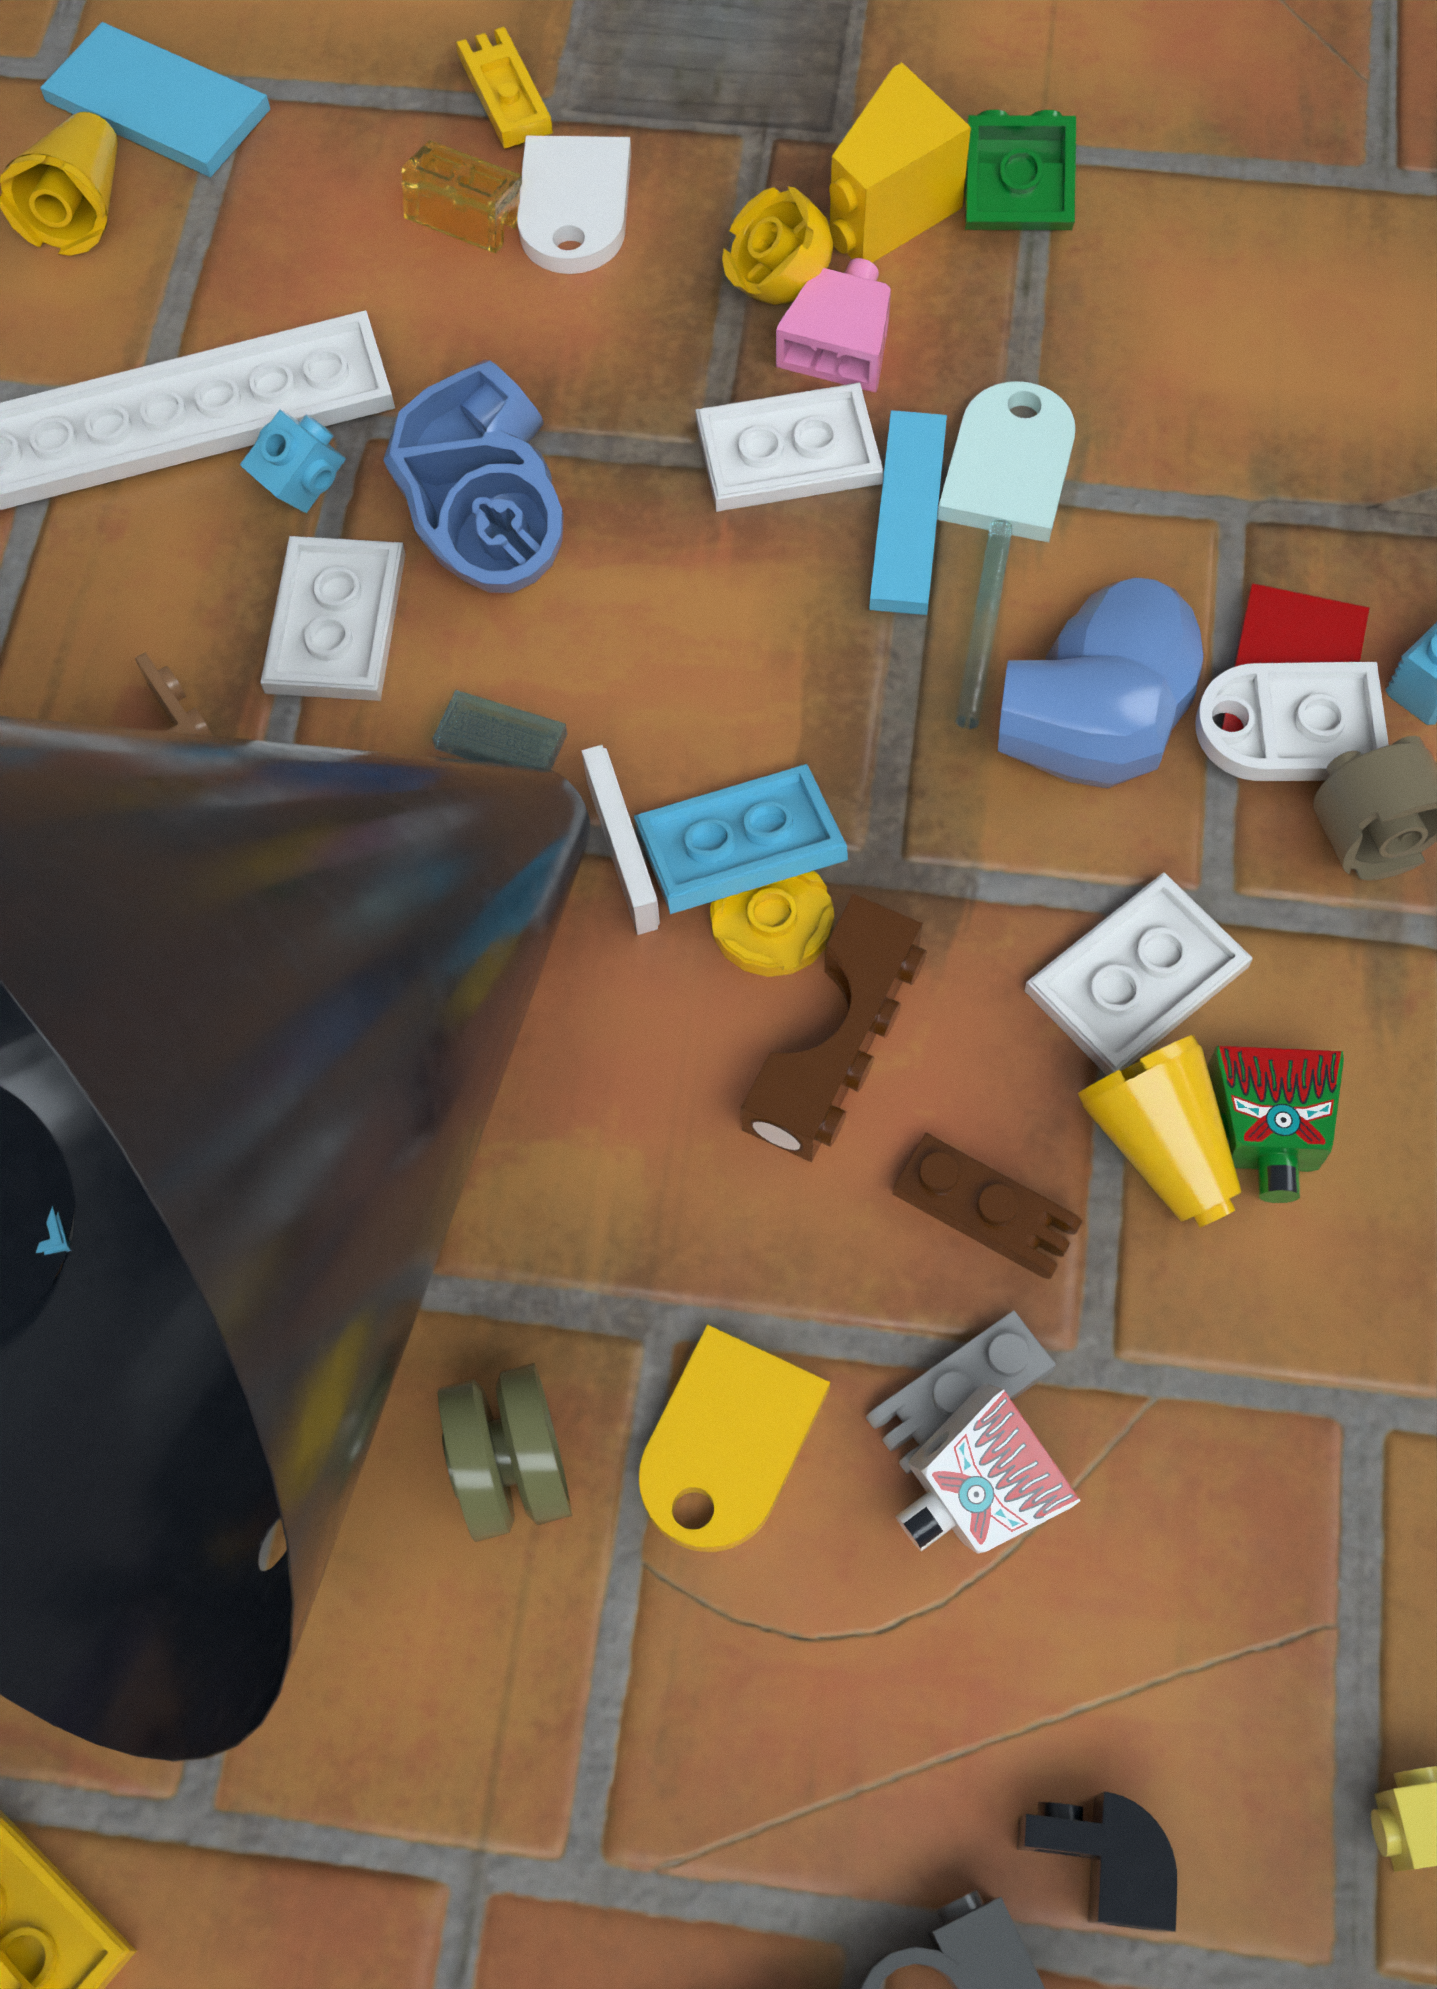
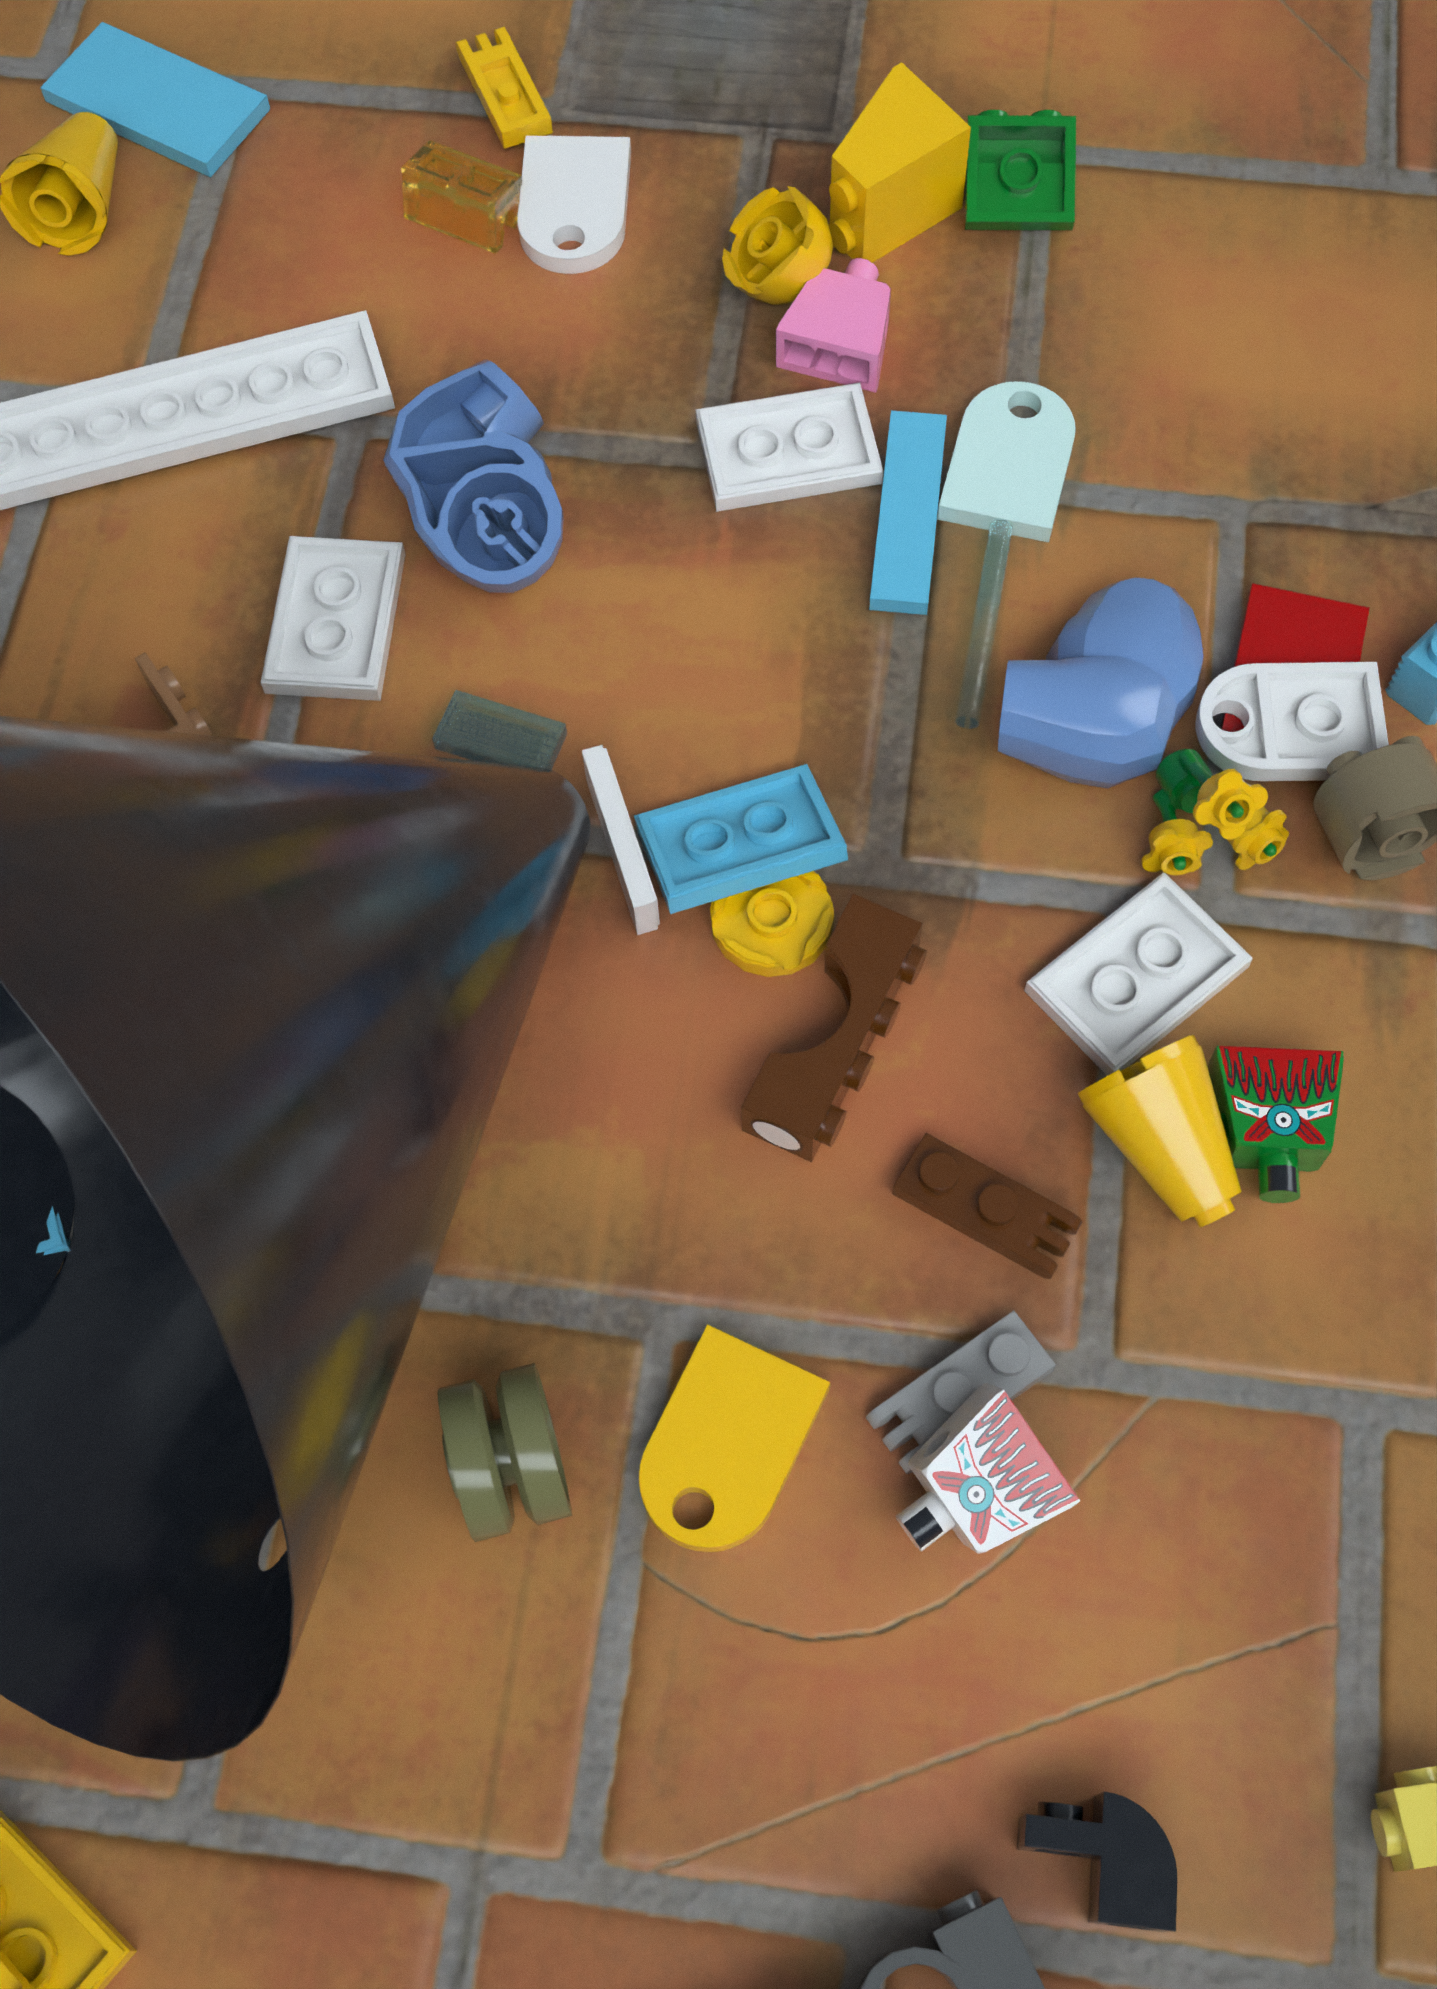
medium azure brick [240,410,346,513] -> none
none -> yellow plant [1141,749,1289,875]

